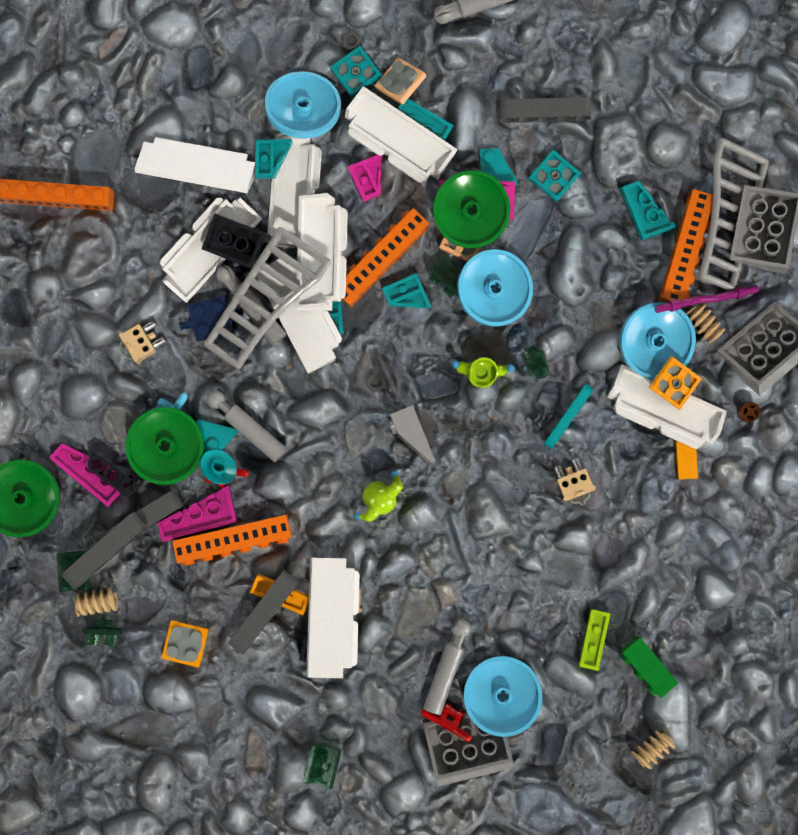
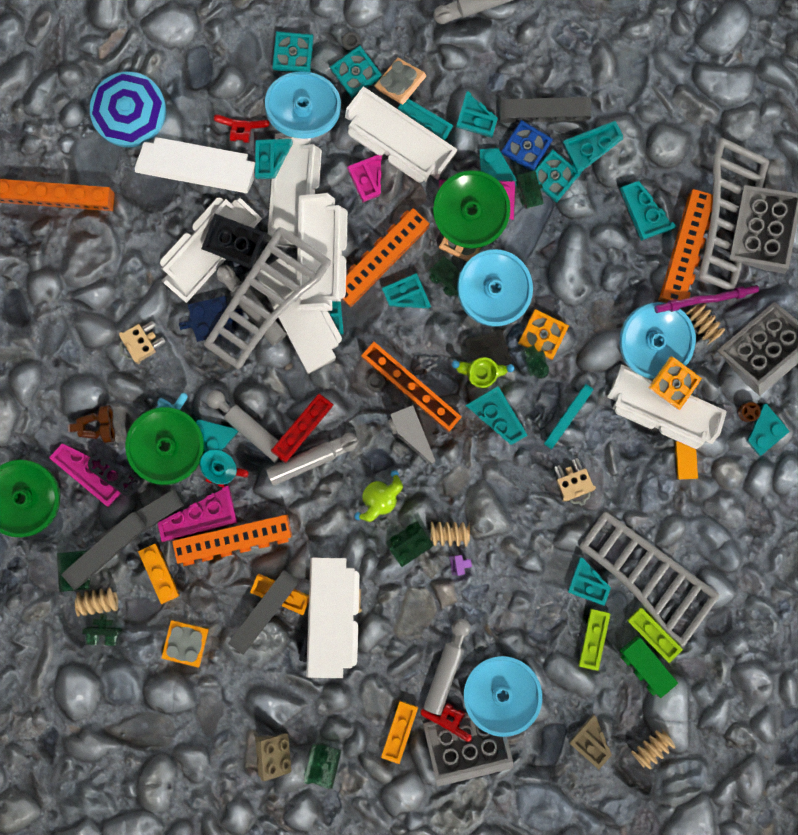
none -> reddish brown piece [68,405,115,443]
none -> dish [90,72,166,147]
none -> light orange plate [138,543,180,604]
none -> red piece [213,114,270,143]
none -> dark tan bracket [255,733,291,781]
none -> light grey piece [266,433,358,486]
none -> red tile [271,393,334,463]
none -> teal piece [272,31,314,72]
none -> orange brick [361,342,462,433]
none -> light orange plate [381,701,418,764]
none -> clear green bracket [386,522,434,567]
none -> tan piece [431,522,470,547]
none -> medium lavender tile [449,555,472,576]
none -> teal wing [456,91,498,138]
none -> teal wing [465,386,528,445]
none -> blue piece [501,120,553,172]
none -> clear green hips [516,171,544,209]
none -> light orange piece [518,309,569,360]
none -> teal wing [563,121,623,174]
none -> teal wing [567,557,611,606]
none -> dark tan wing [569,714,612,770]
none -> light grey bar [579,512,719,647]
none -> lime plate [627,607,683,663]
none -> teal wing [746,403,790,456]

